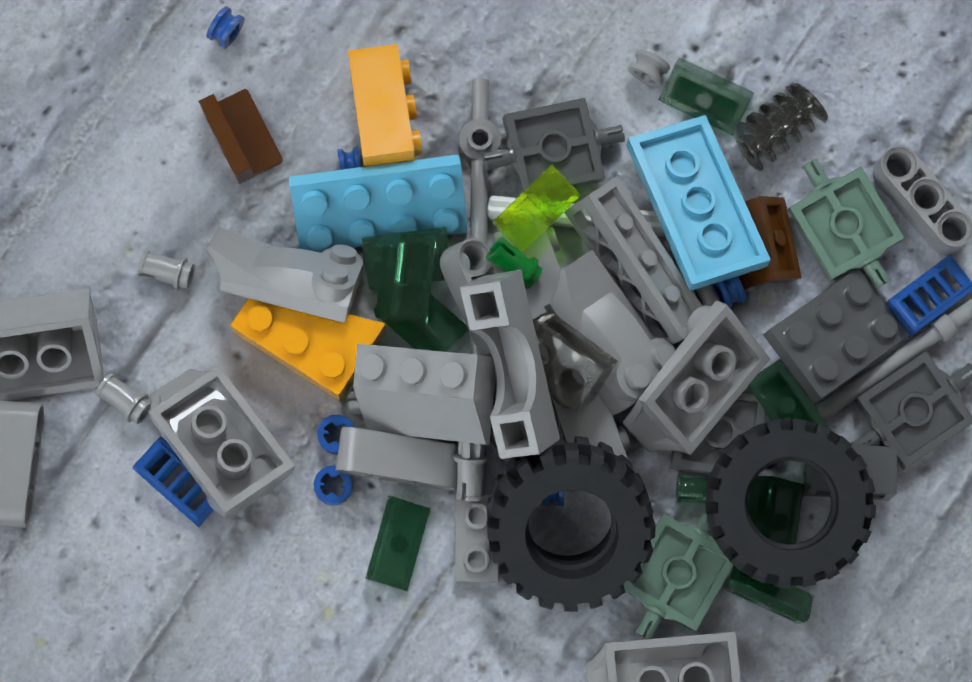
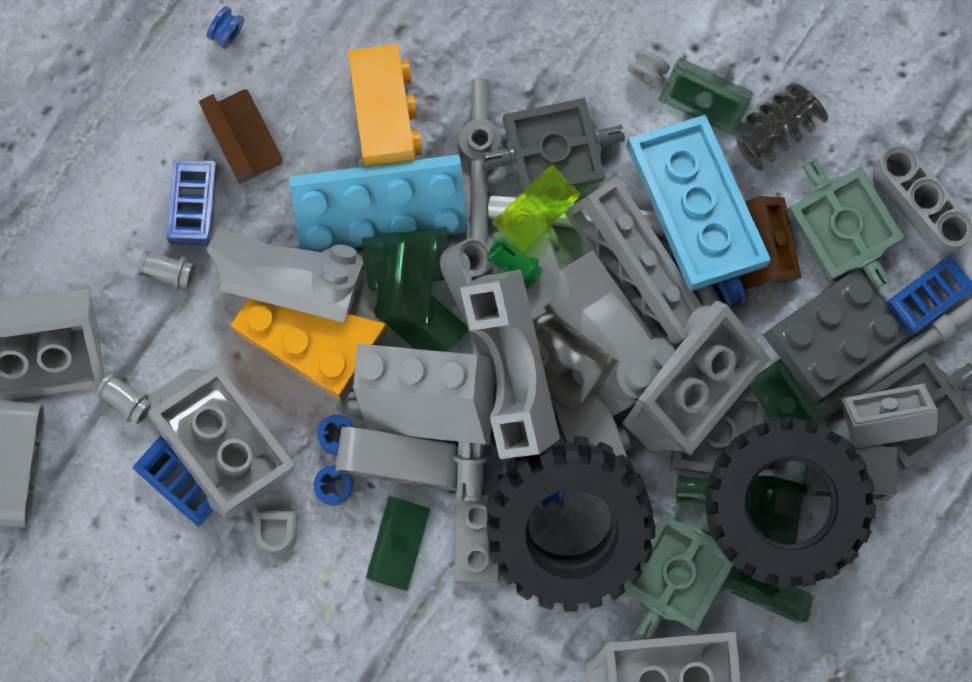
blue bush [337,146,361,170] -> none
none -> slope [167,160,216,245]
none -> light grey tile [252,510,297,555]
none -> light grey slope [841,384,938,449]

